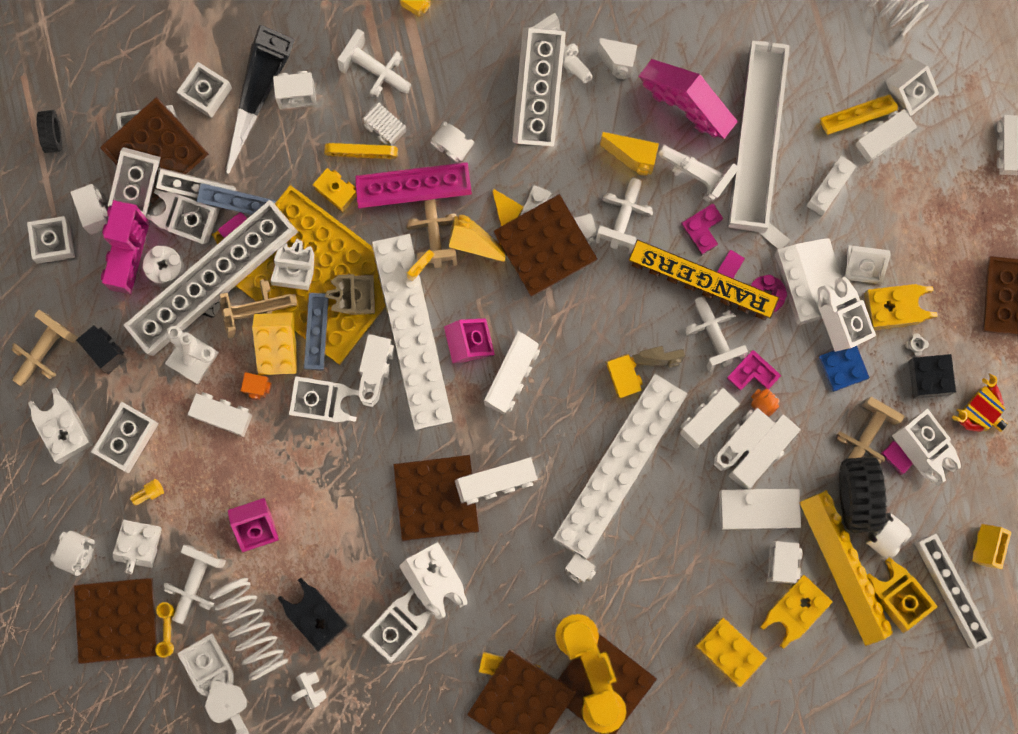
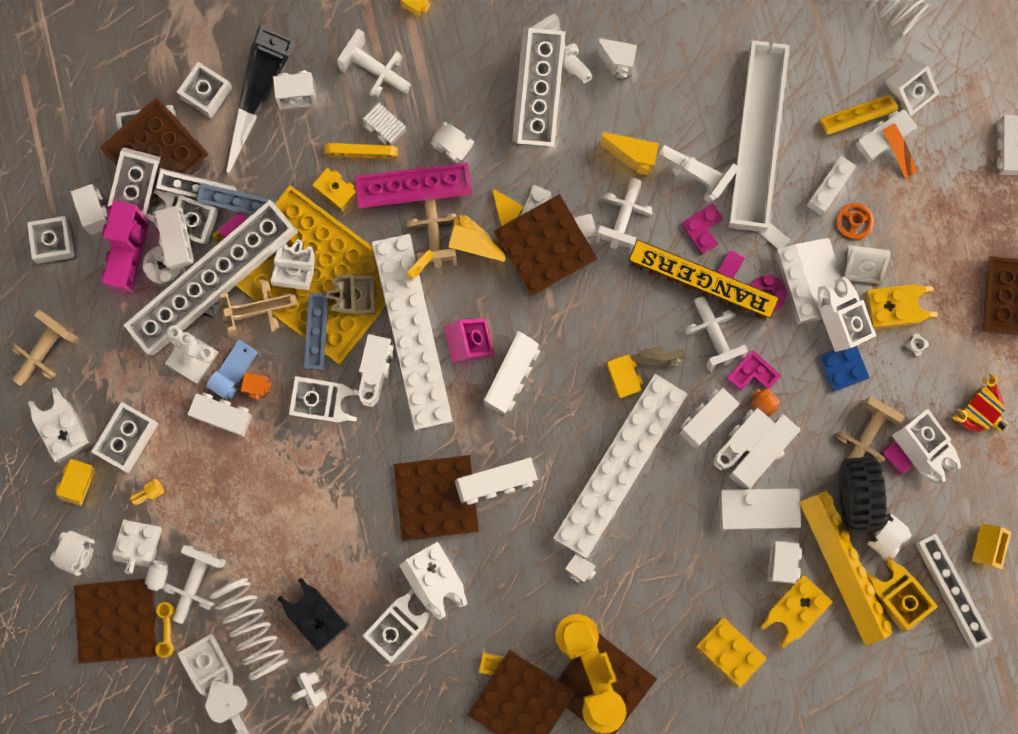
black tyre [37,110,62,153] -> none
black brick [76,325,126,374] -> none
dark pink slope [228,498,279,553] -> none
yellow brick [252,313,298,375] -> none
dark pink brick [638,59,738,139] -> none
black brick [909,354,956,399] -> none
none -> yellow brick [55,459,95,506]
none -> white brick [145,560,169,591]
none -> white brick [154,206,194,270]
none -> light blue door [206,339,258,400]
none -> orange piece [836,203,874,240]
none -> orange sticker [883,123,917,178]

